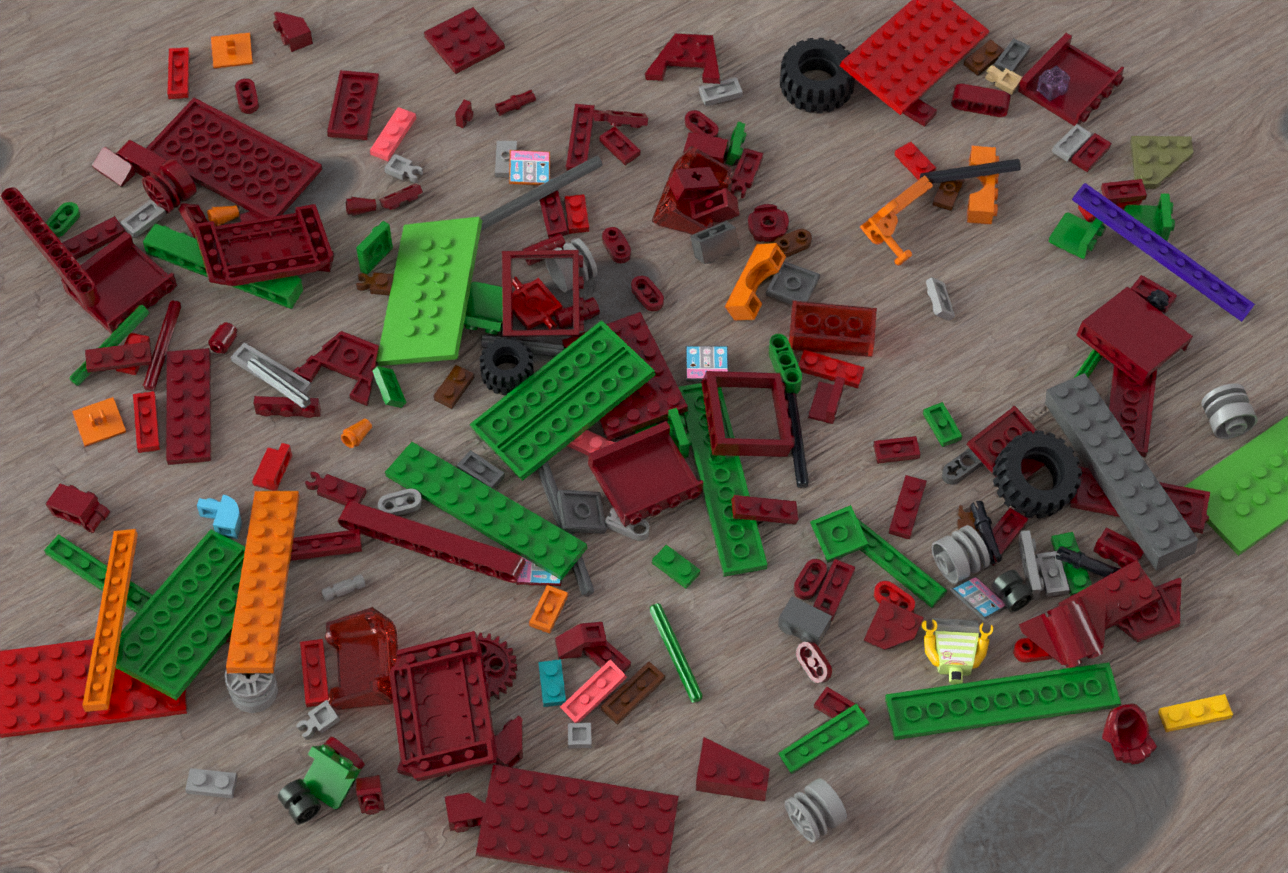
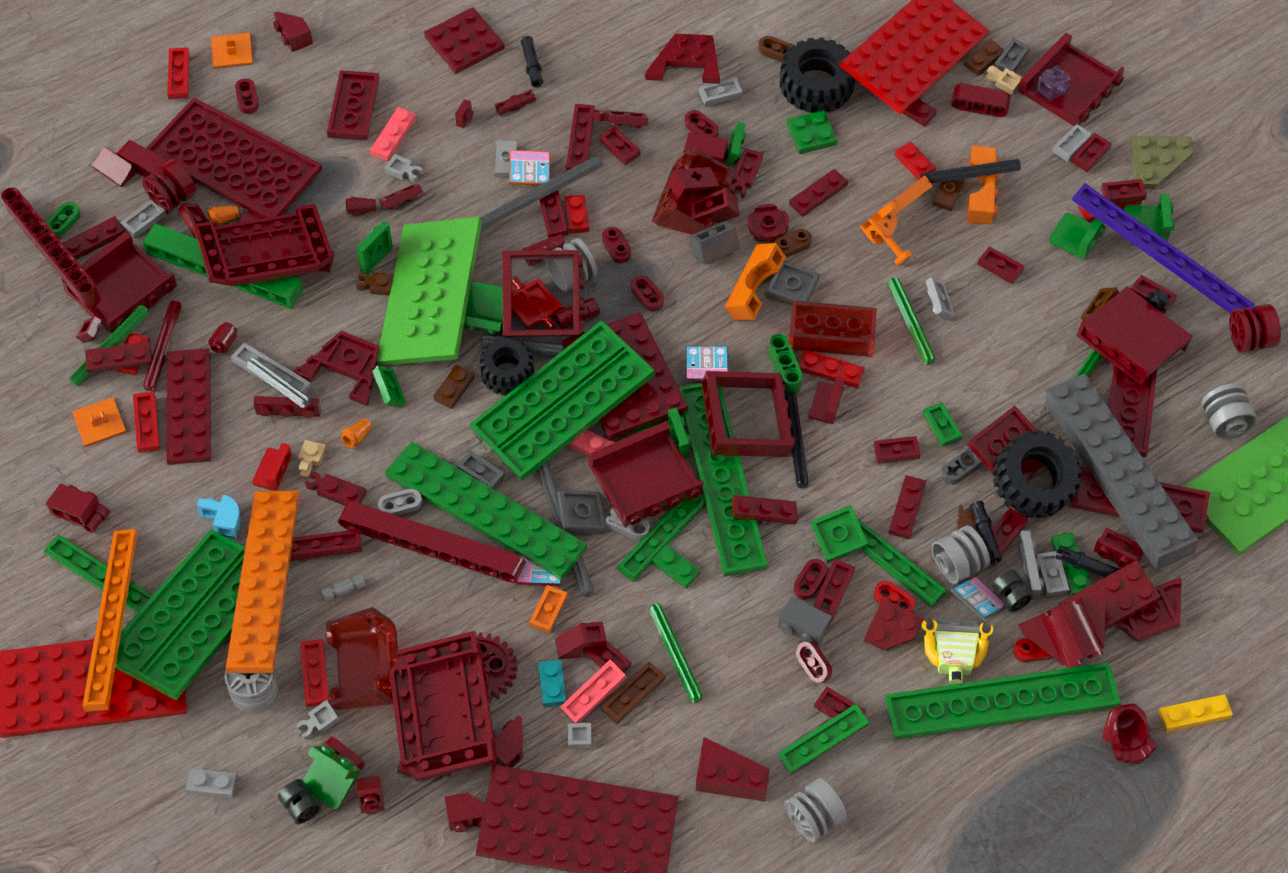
none -> dark red plate [76,316,101,342]
none -> tan plate [298,440,326,478]
none -> black pin [521,36,543,88]
none -> green tile [617,479,706,582]
none -> reddish brown plate [758,36,793,61]
none -> green plate [786,110,837,154]
none -> dark red plate [789,169,848,217]
none -> green axle [888,277,935,365]
none -> dark red plate [977,246,1024,284]
none -> reddish brown plate [1081,287,1119,320]
none -> dark red wheel [1229,303,1281,353]

